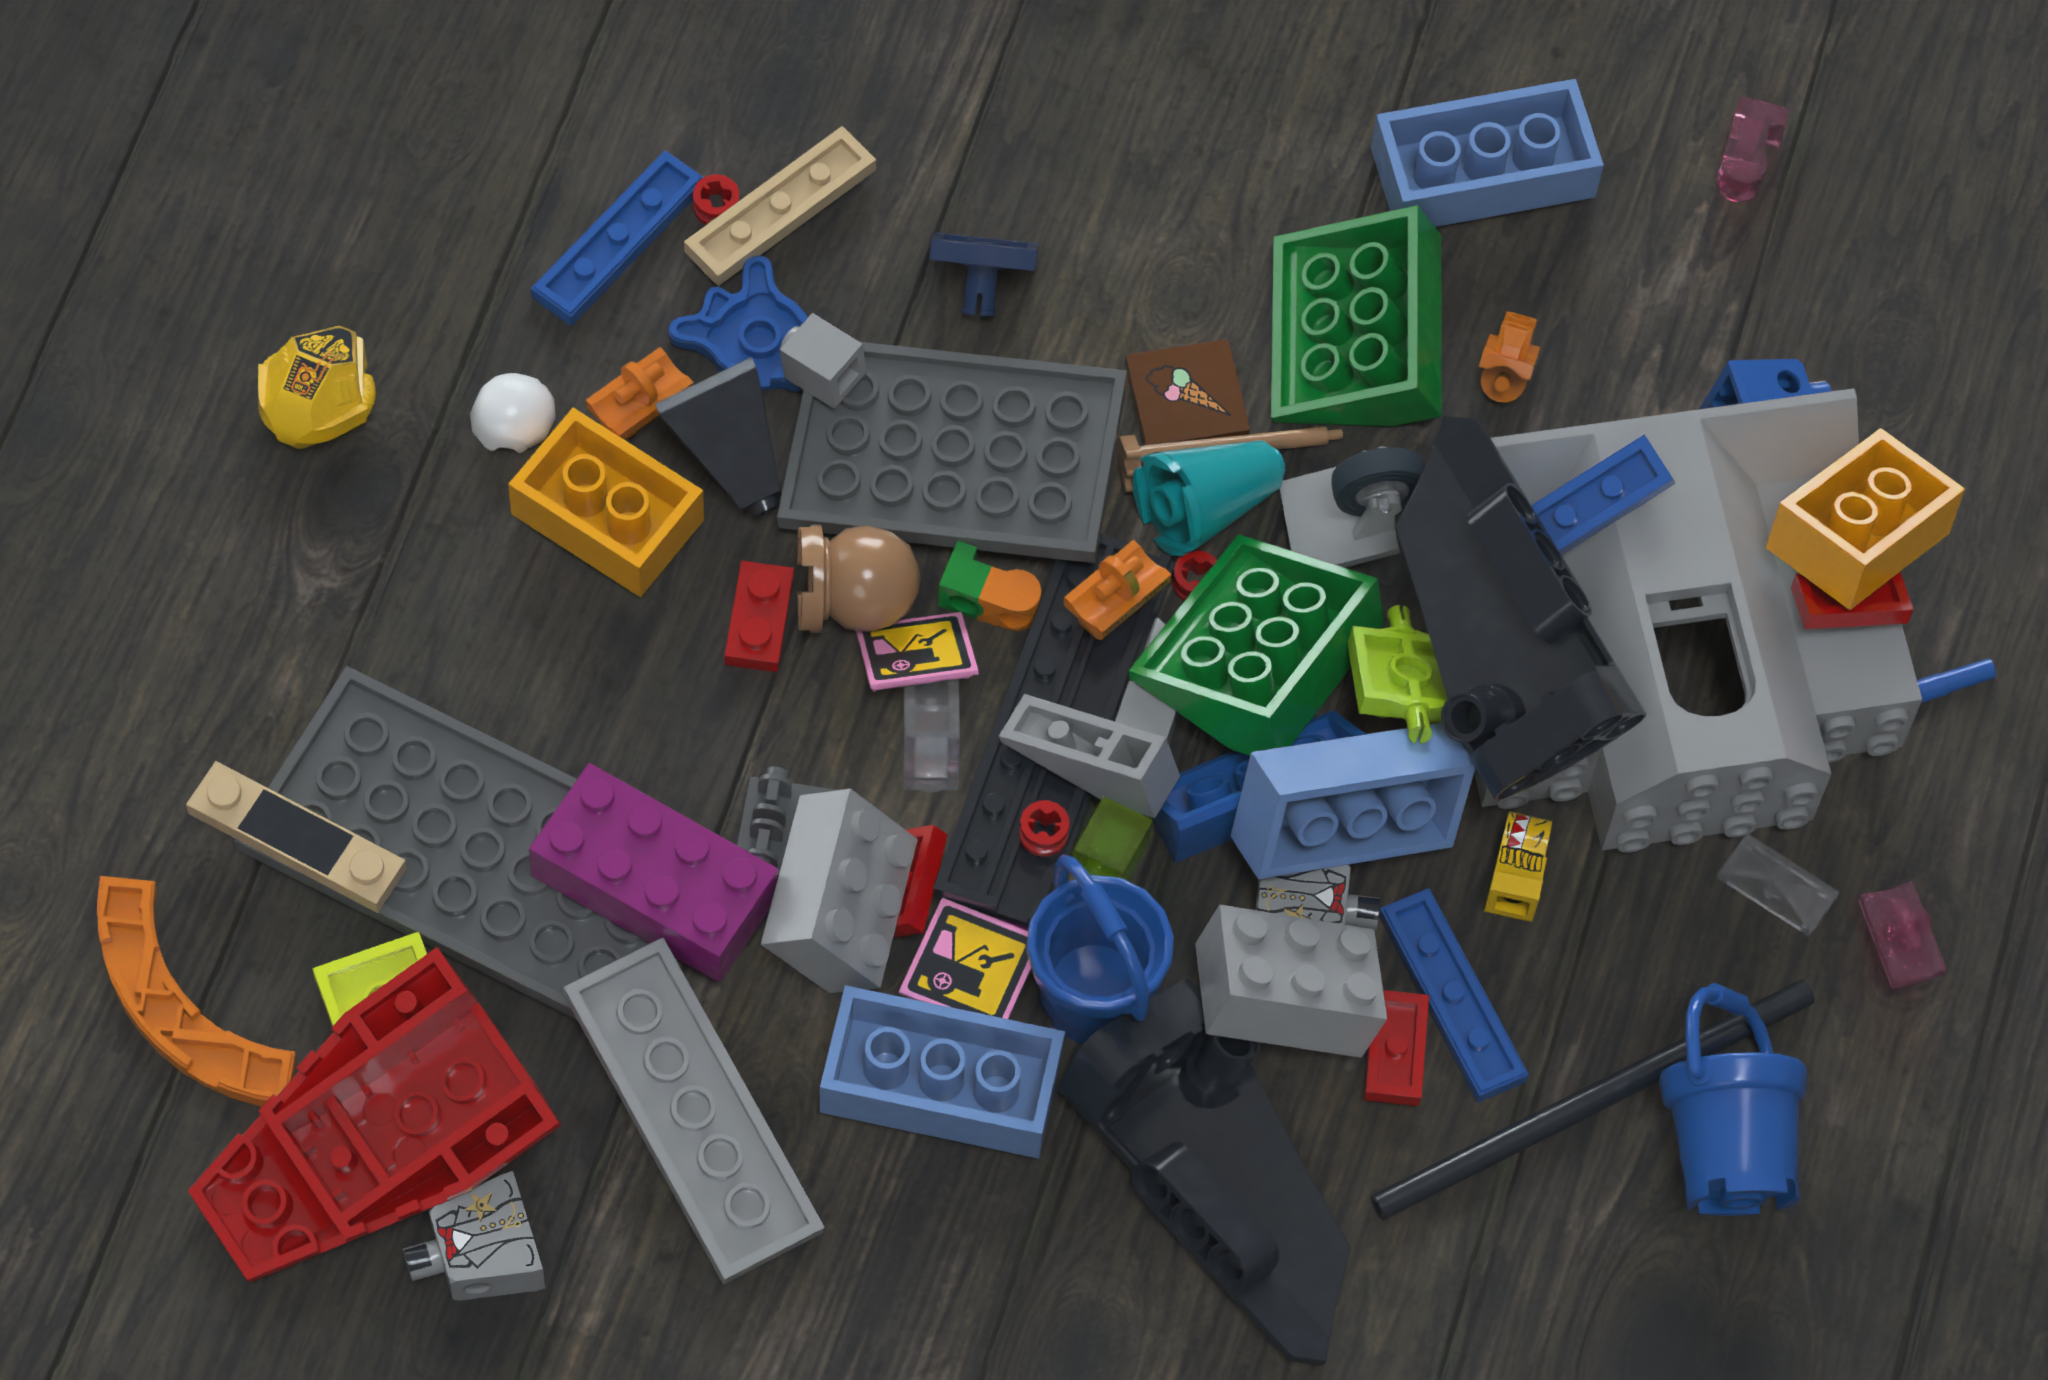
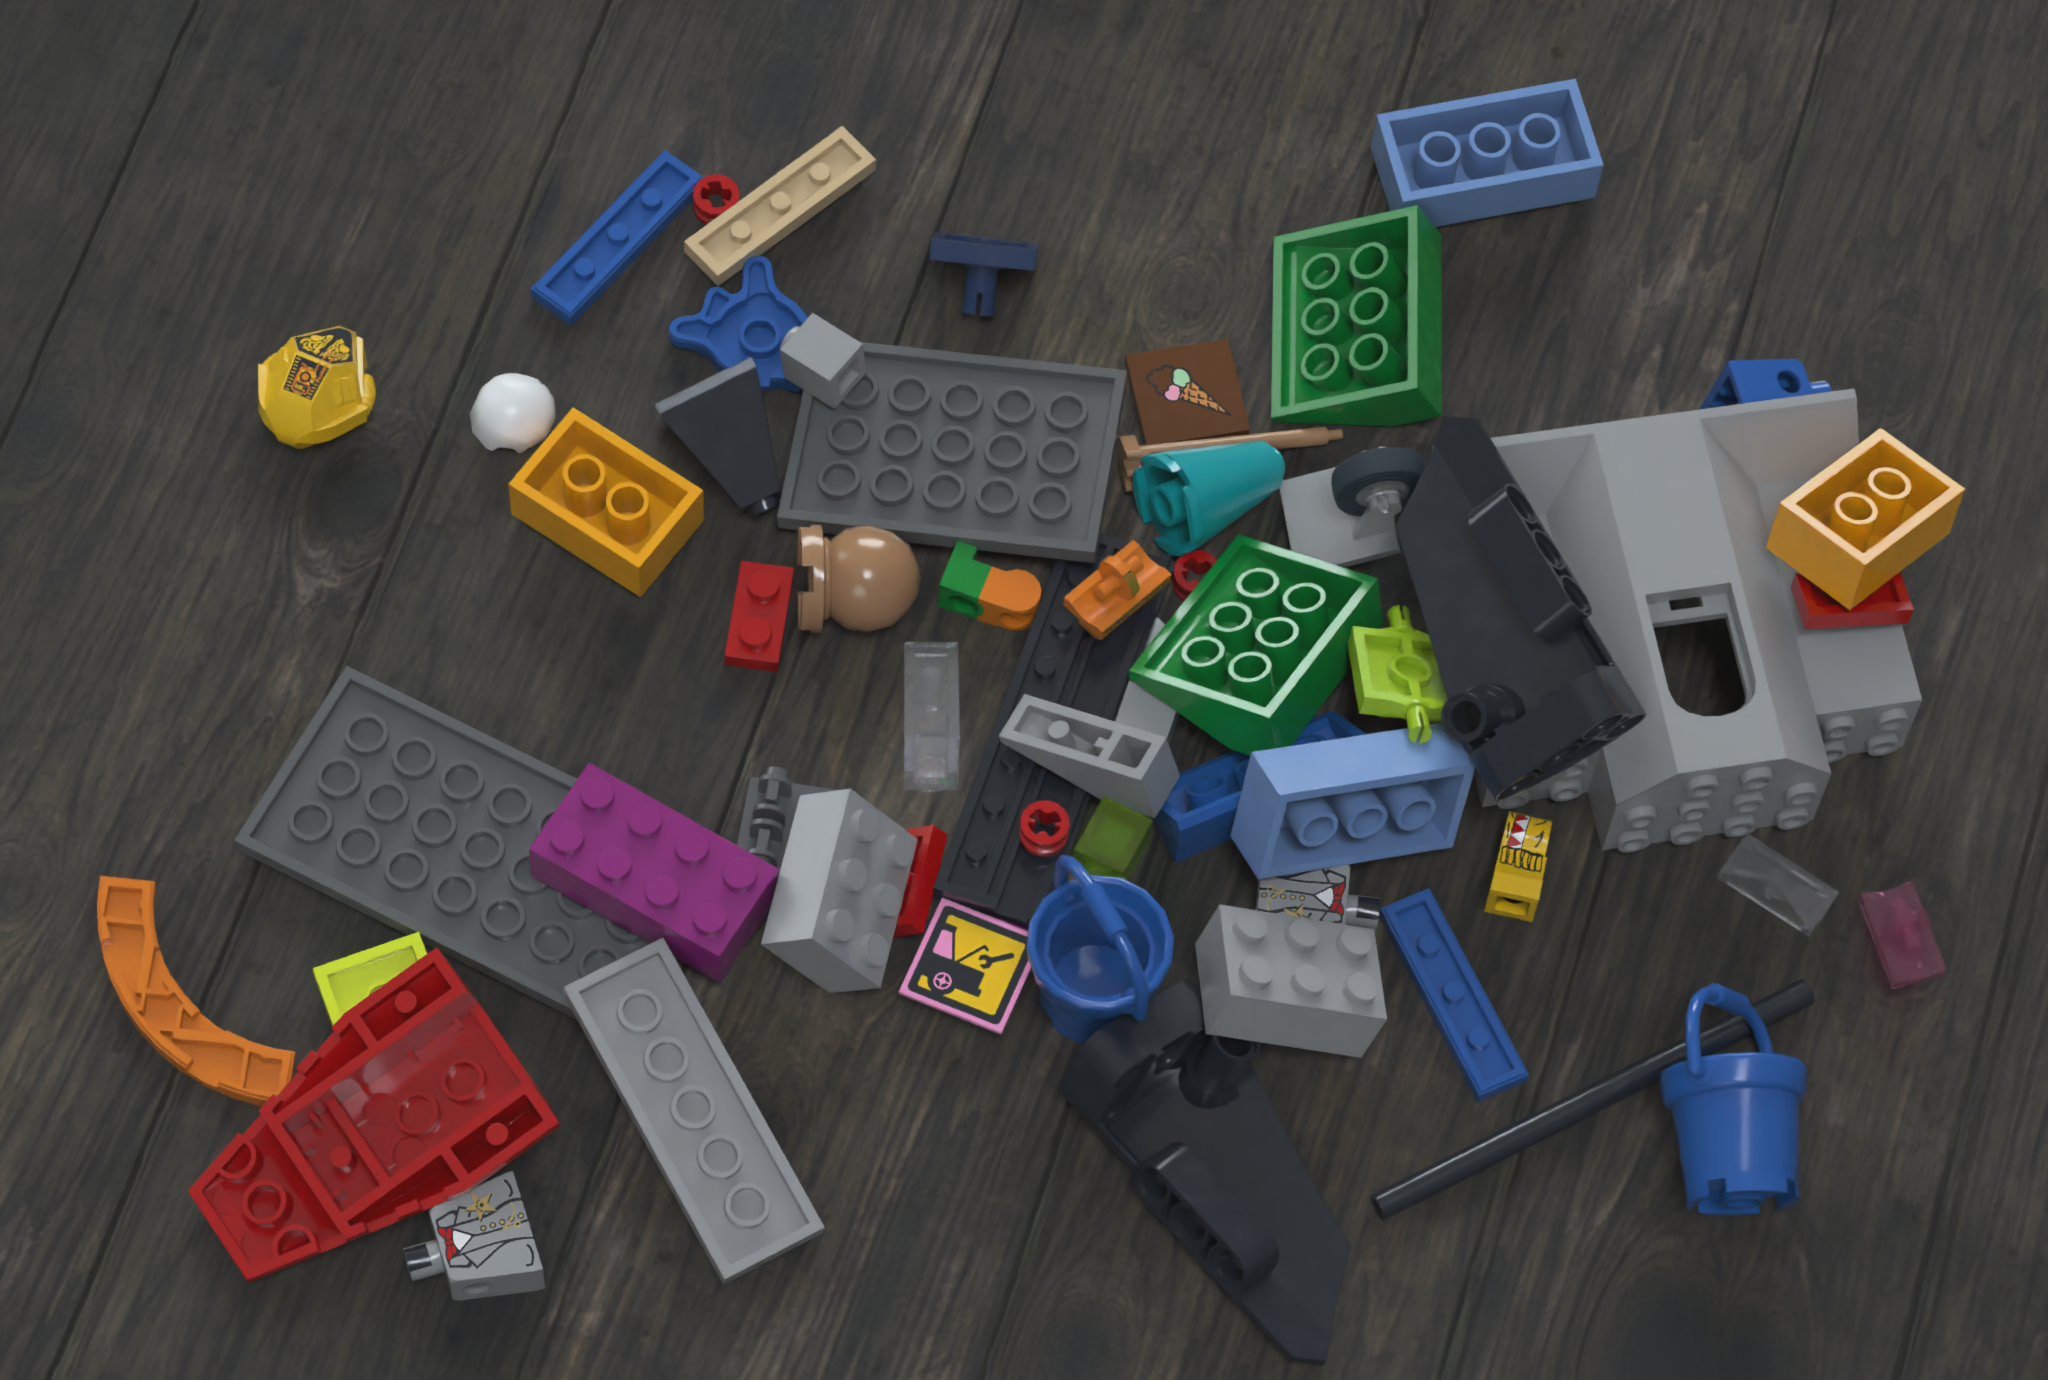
tan plate [186,761,407,913] -> none
orange hips [586,347,694,441] -> none
medium blue brick [819,985,1065,1159] -> none
piece [856,612,979,692] -> none
red plate [1364,990,1429,1106] -> none
orange hips [1479,311,1541,403] -> none
blue plate [1531,434,1675,555] -> none
clear pink leg [1717,95,1790,203] -> none
blue piece [1917,658,1996,703] -> none

